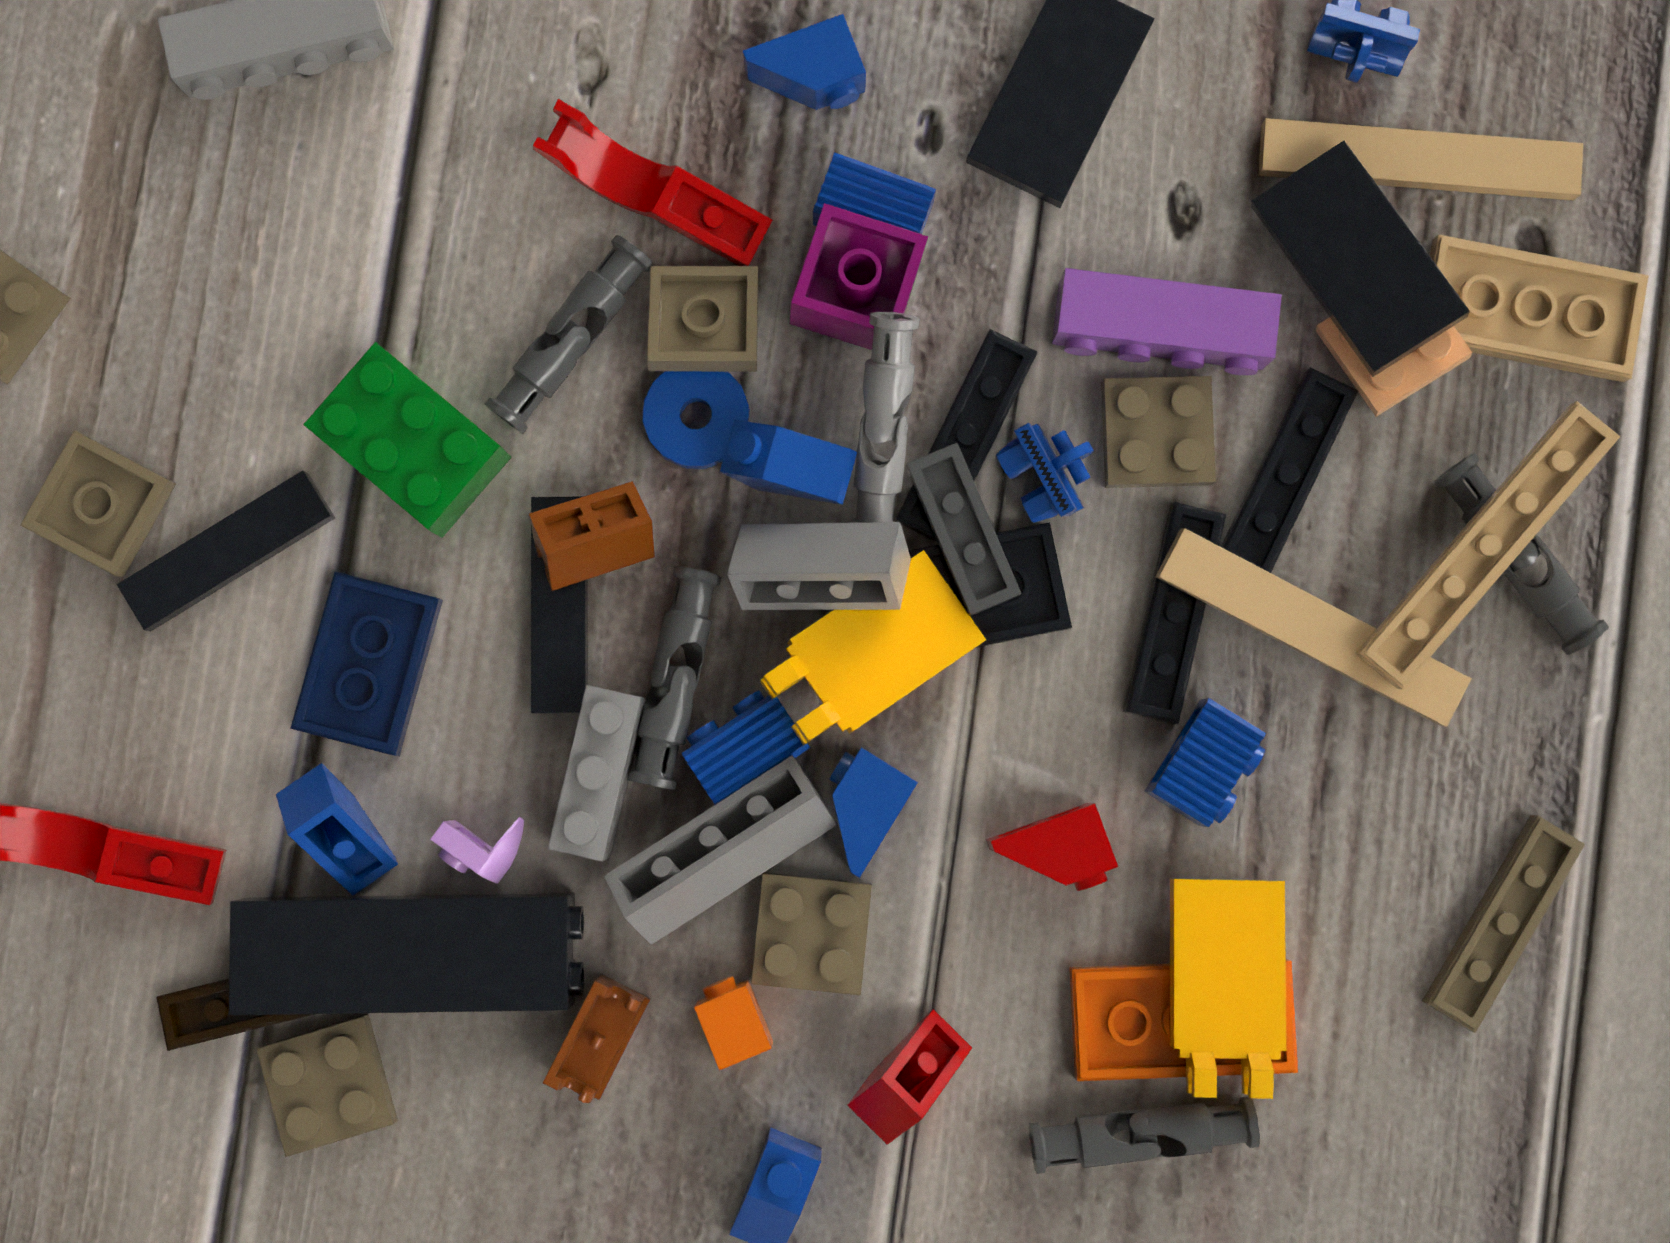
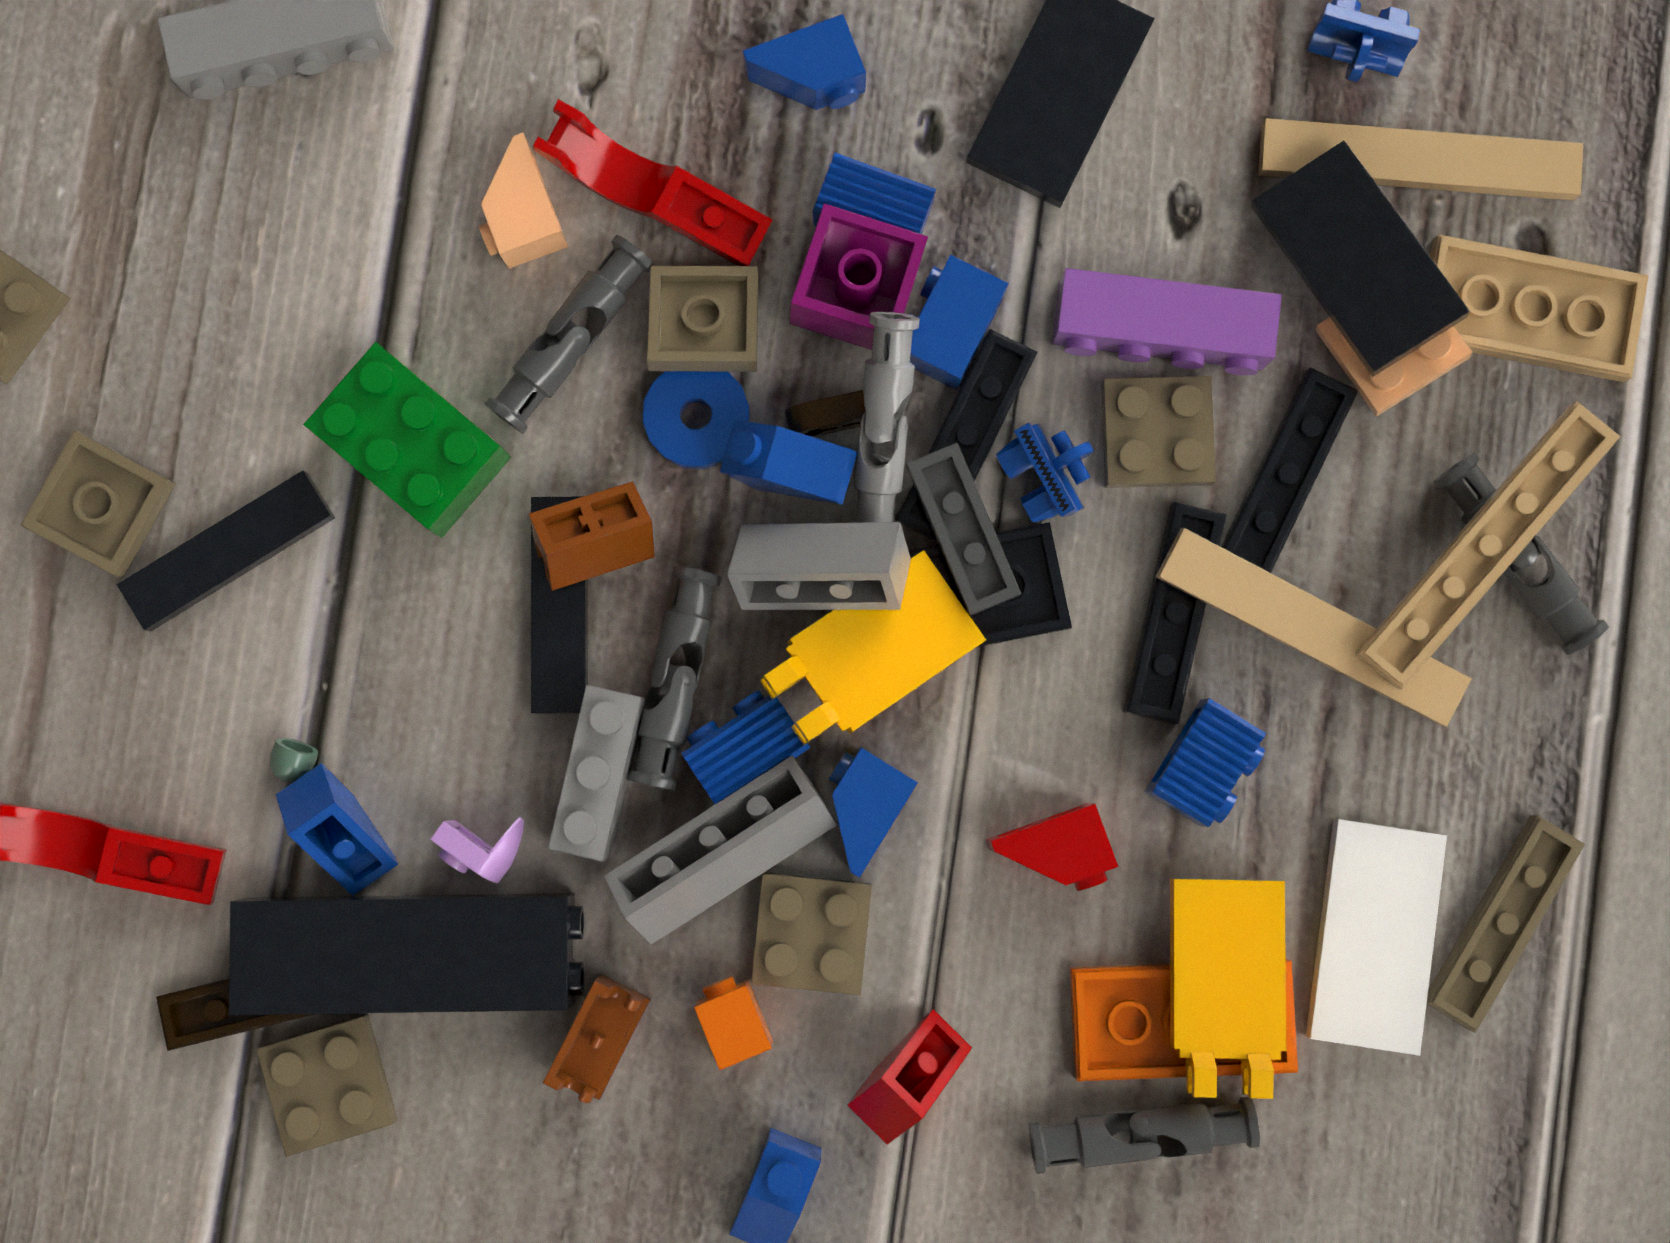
dark blue tile [290,571,443,756] -> none
none -> sand green hinge [270,738,319,783]
none -> light nougat slope [479,133,568,269]
none -> dark brown beam [785,390,866,437]
none -> blue brick [909,254,1009,390]
none -> white tile [1306,819,1447,1056]

